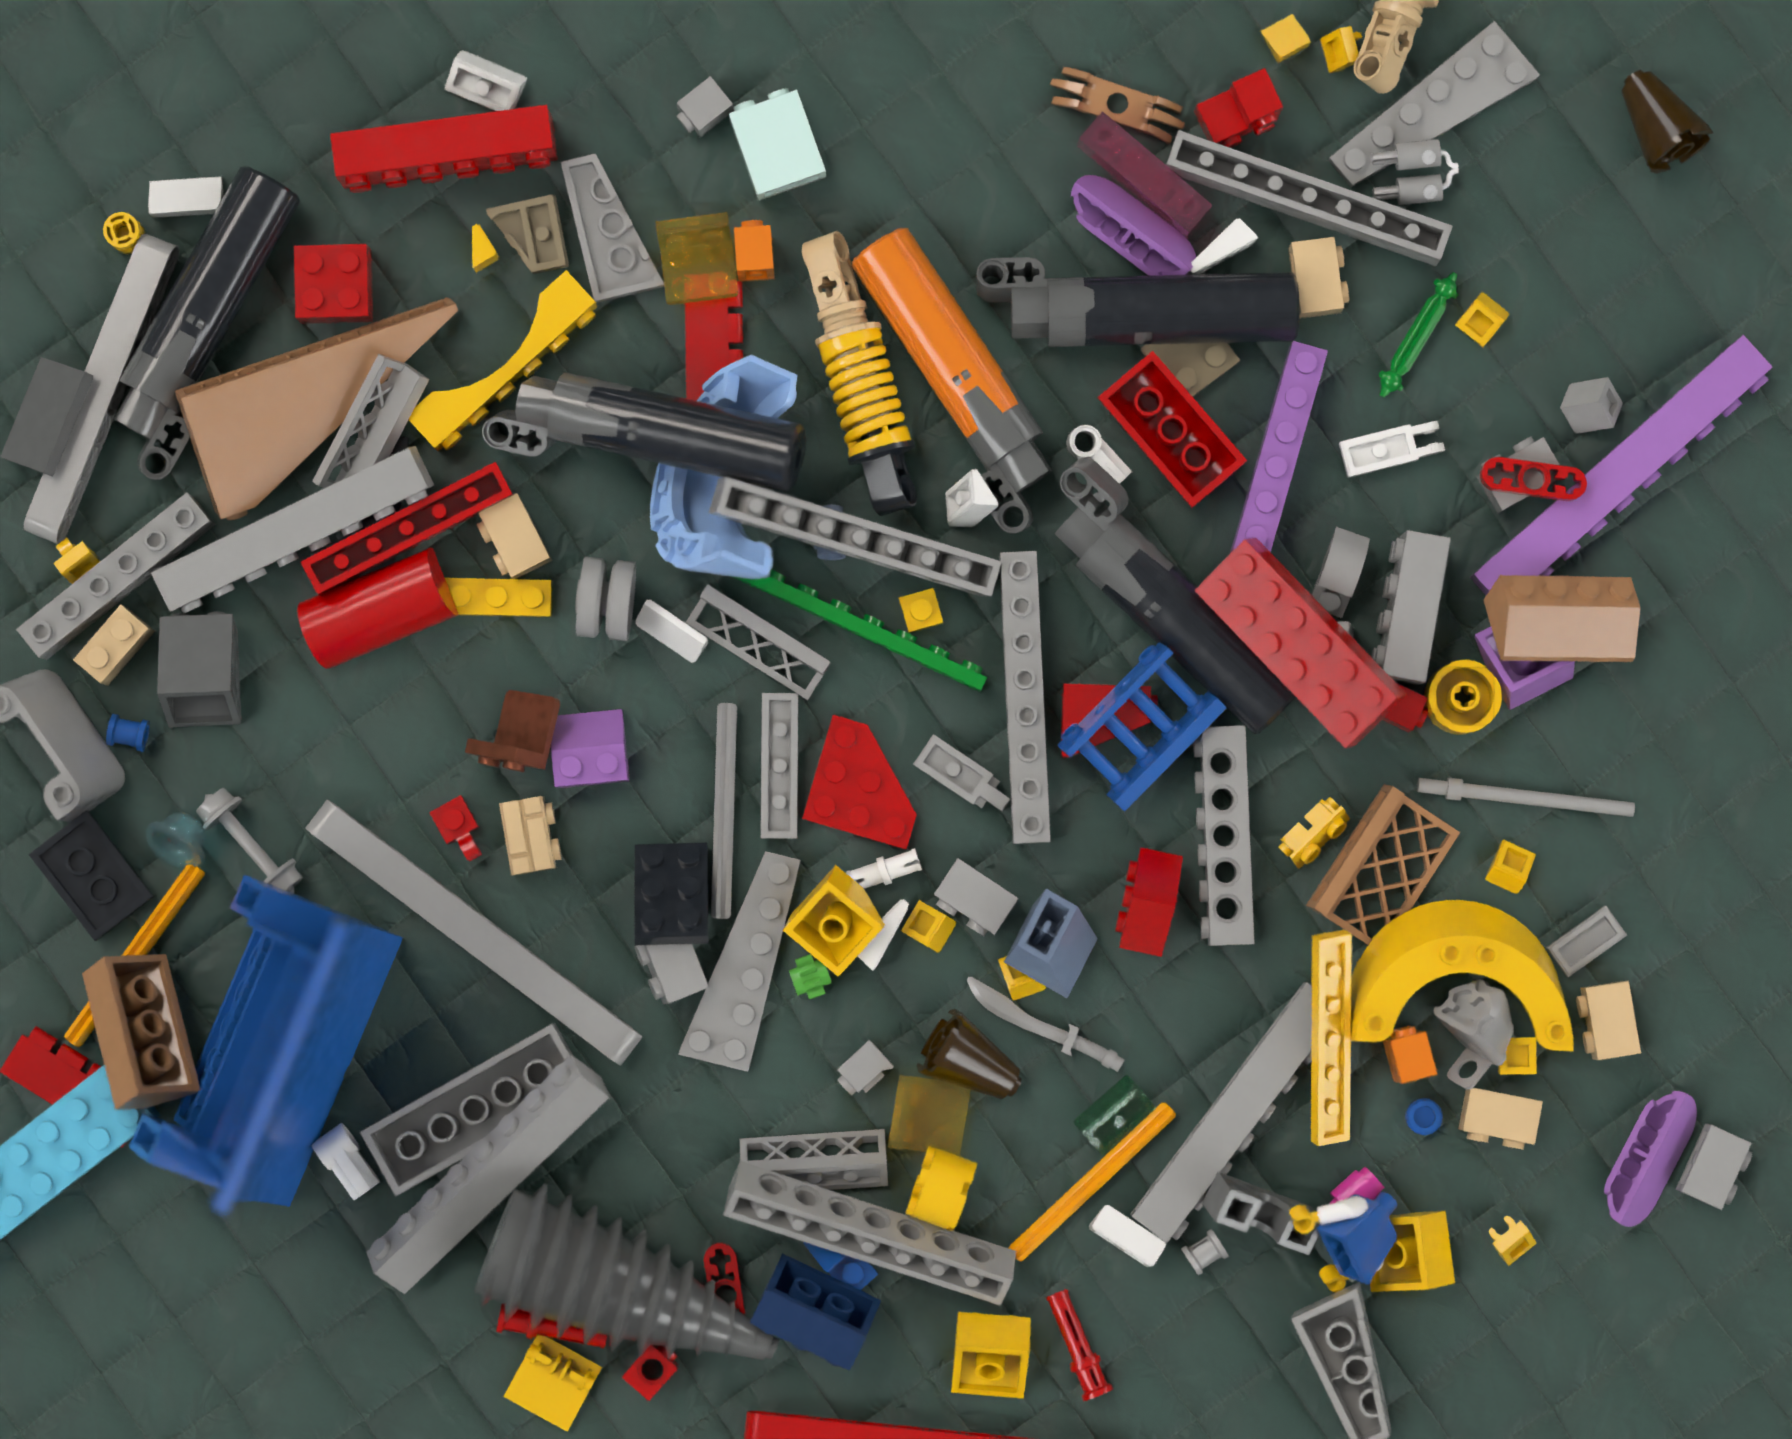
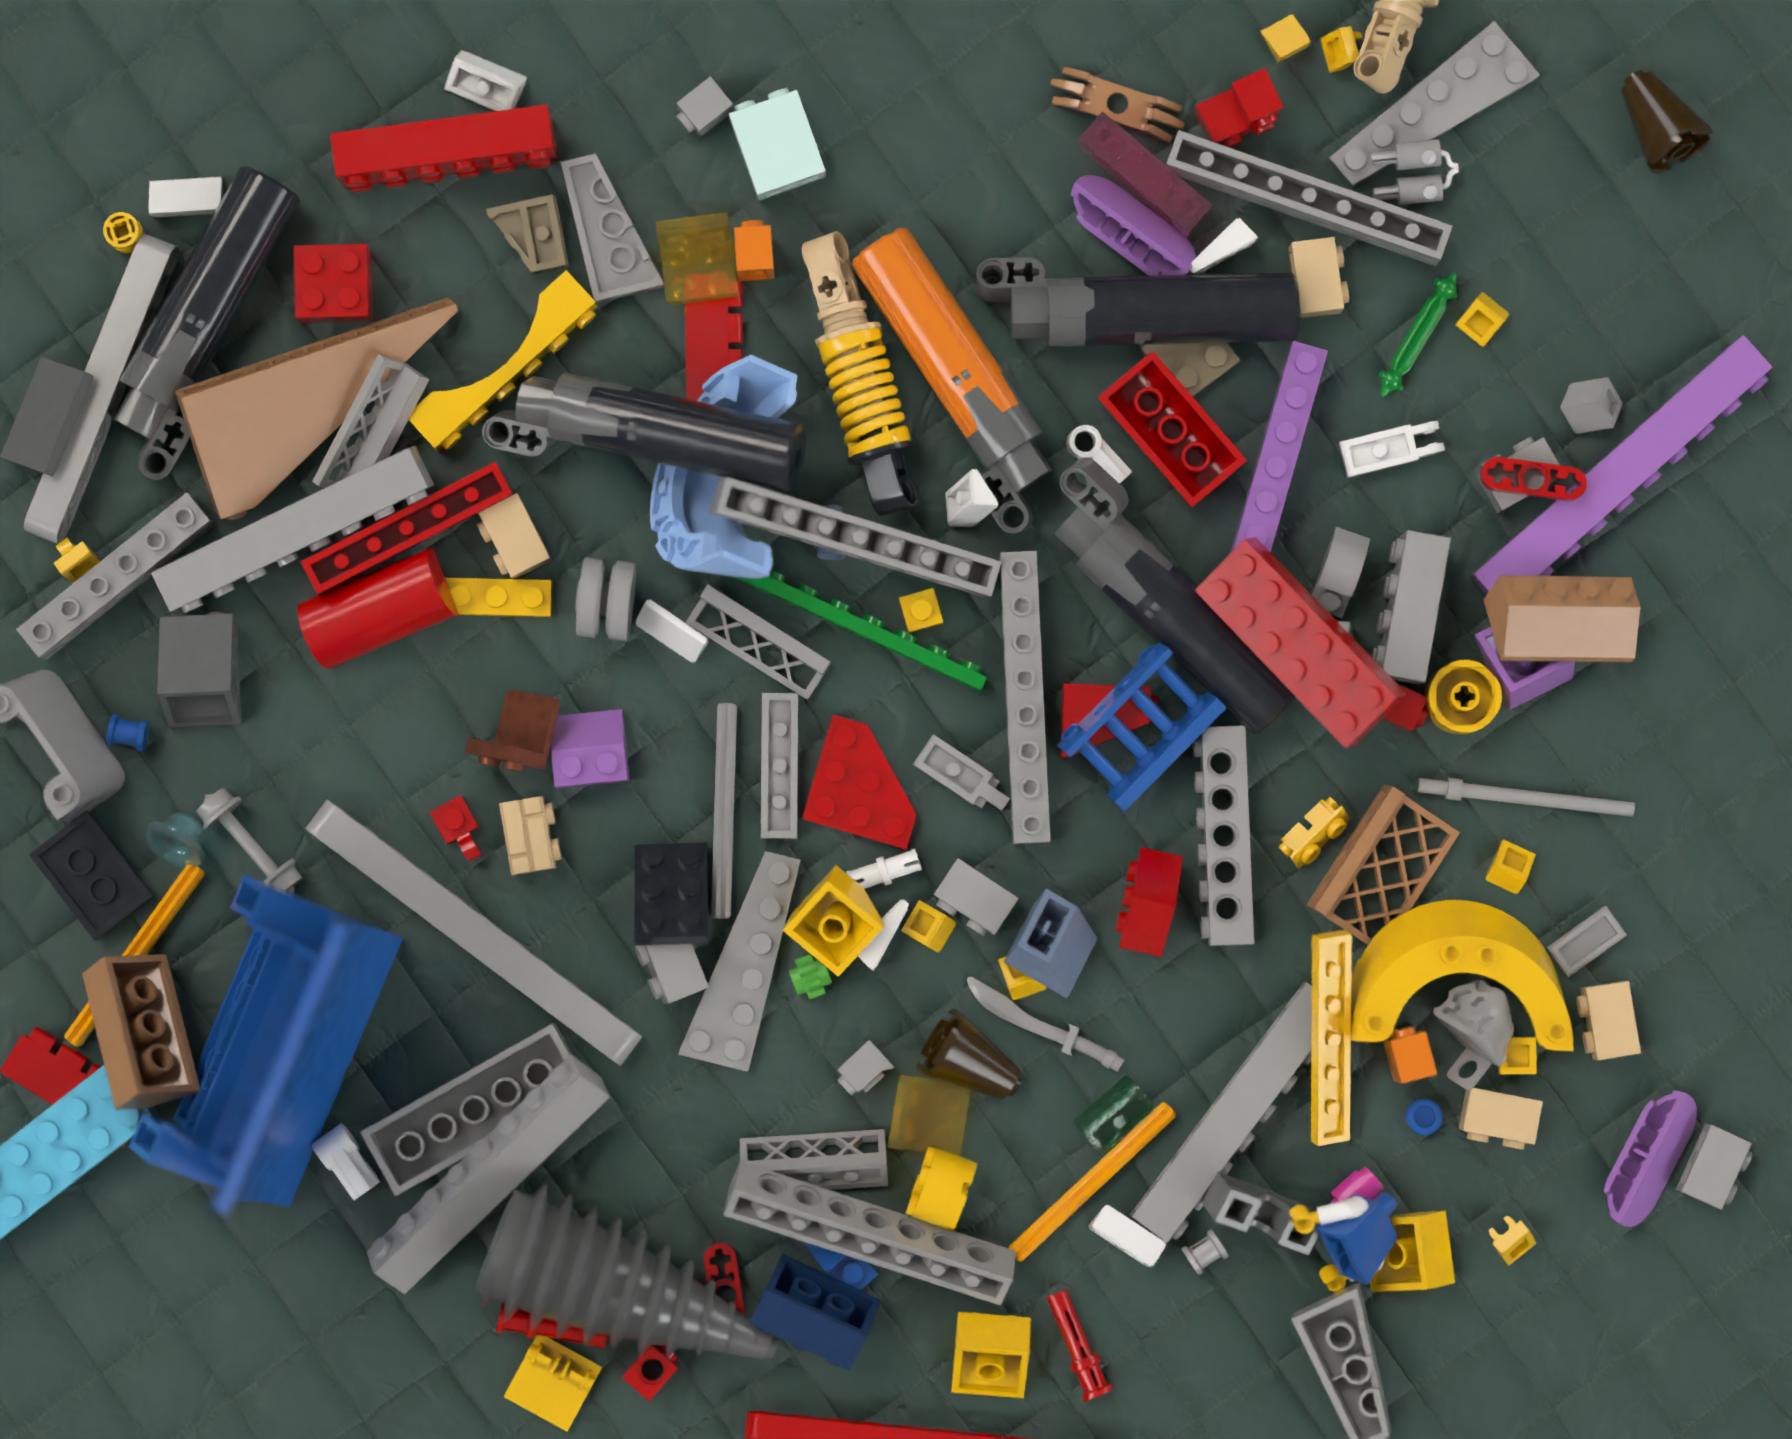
tan brick [73,604,155,686] -> none
yellow slope [472,224,499,273] -> none

